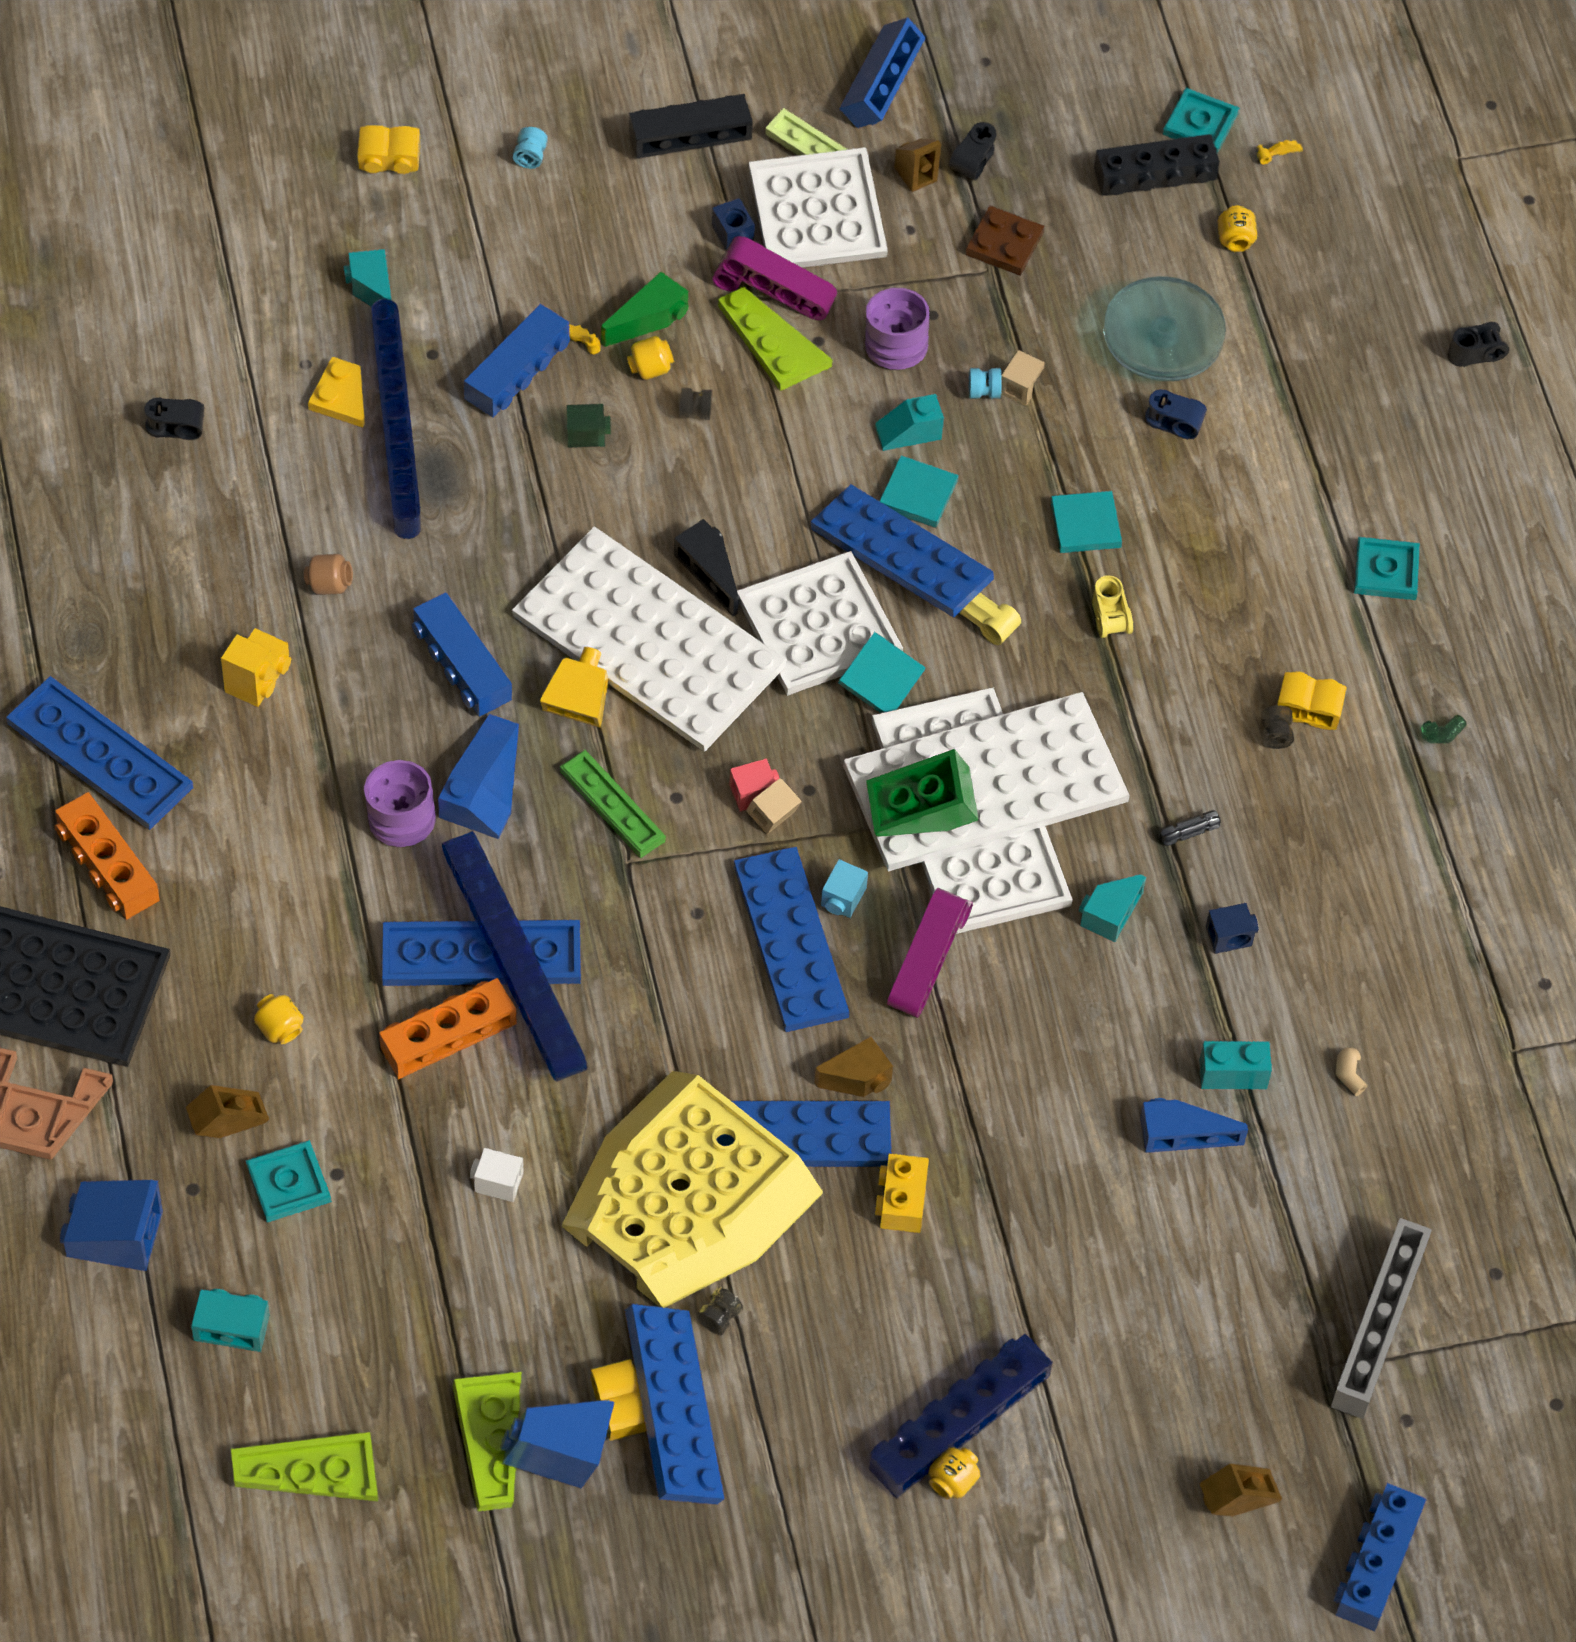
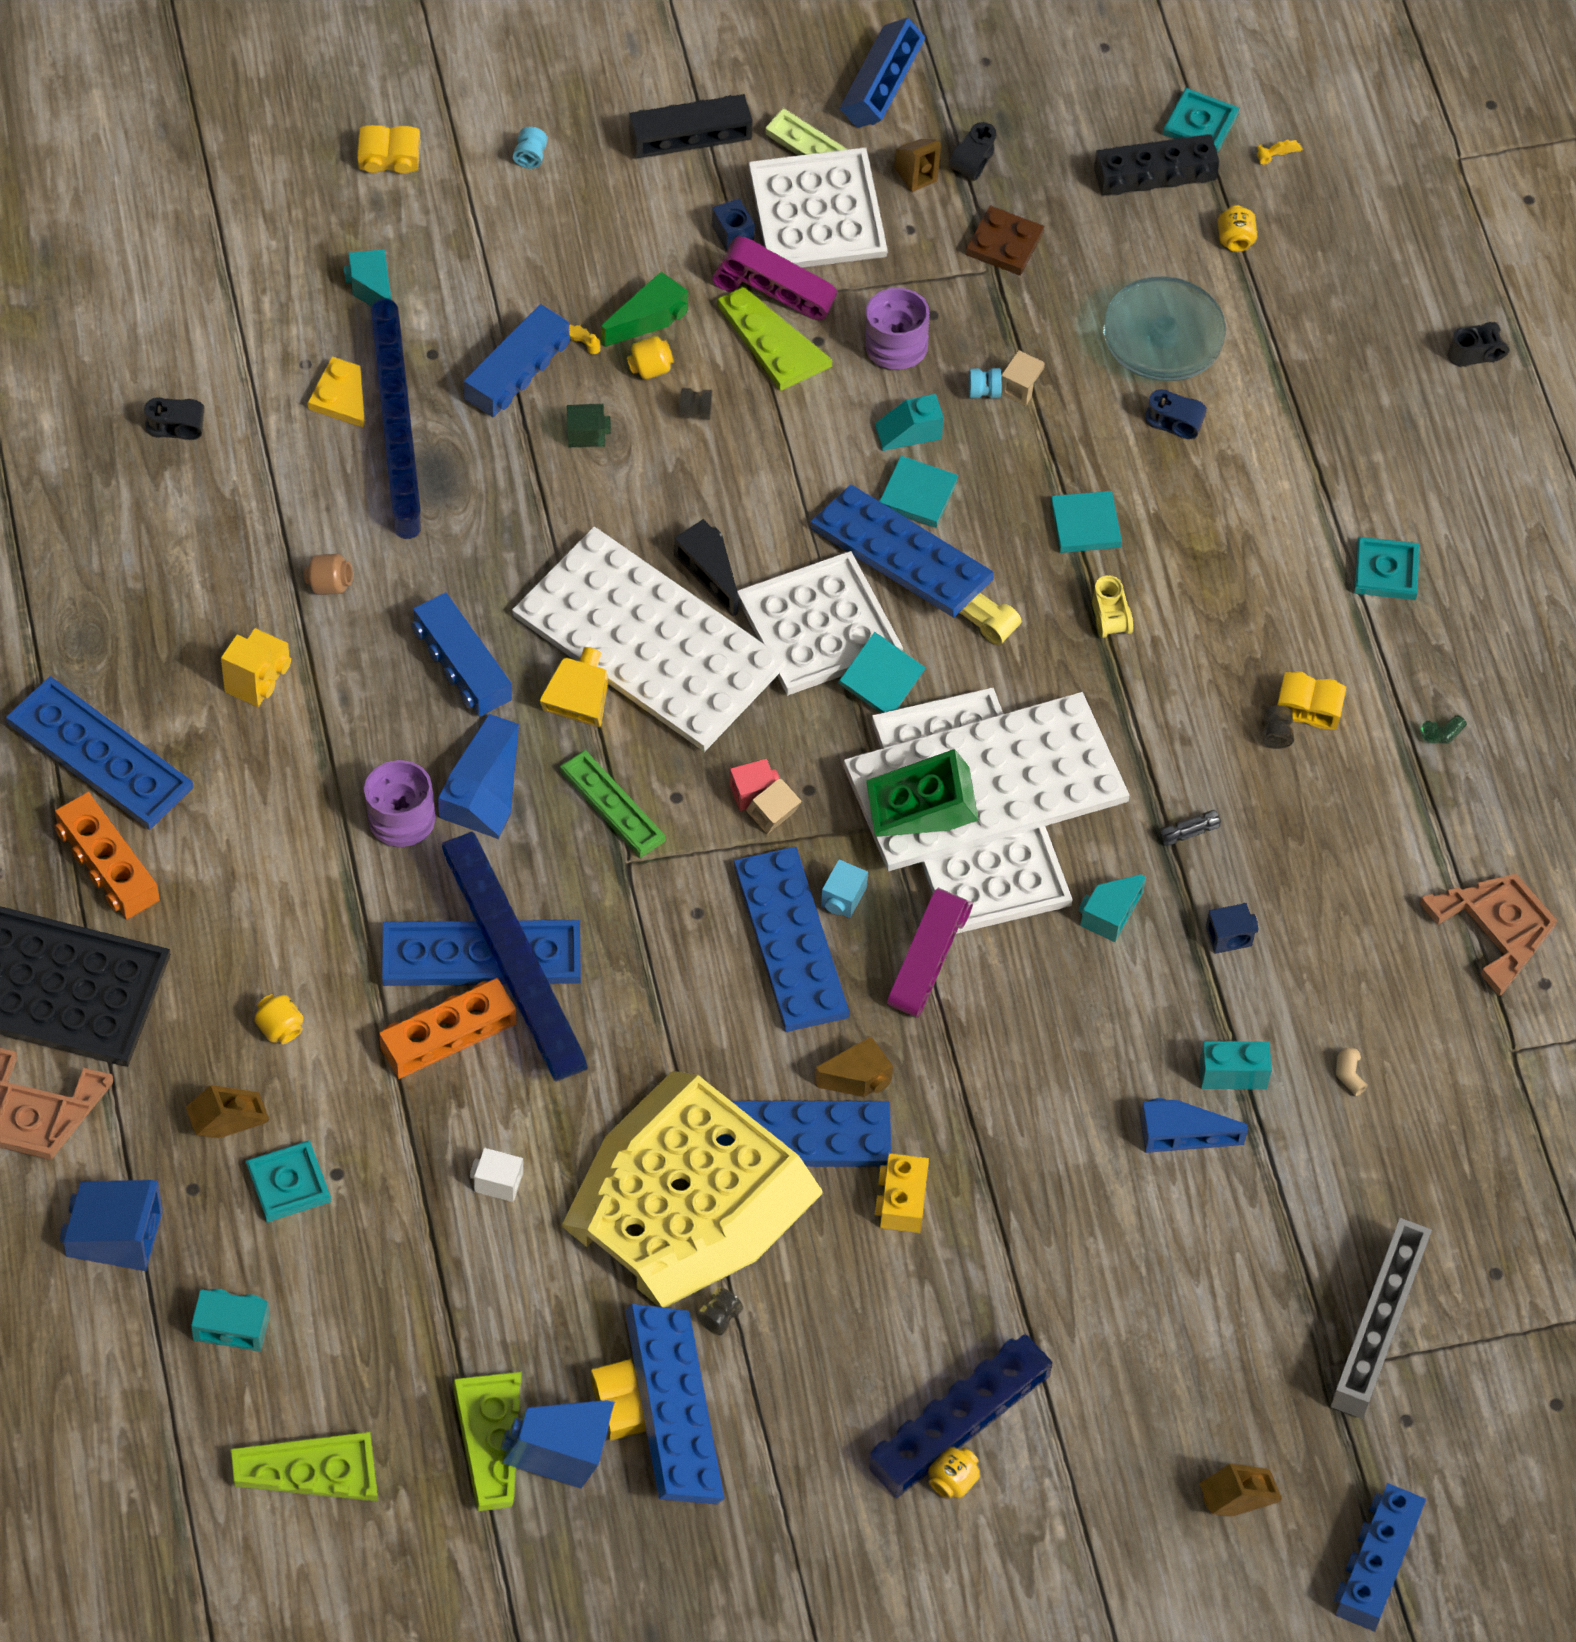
none -> nougat wing [1420,874,1557,996]

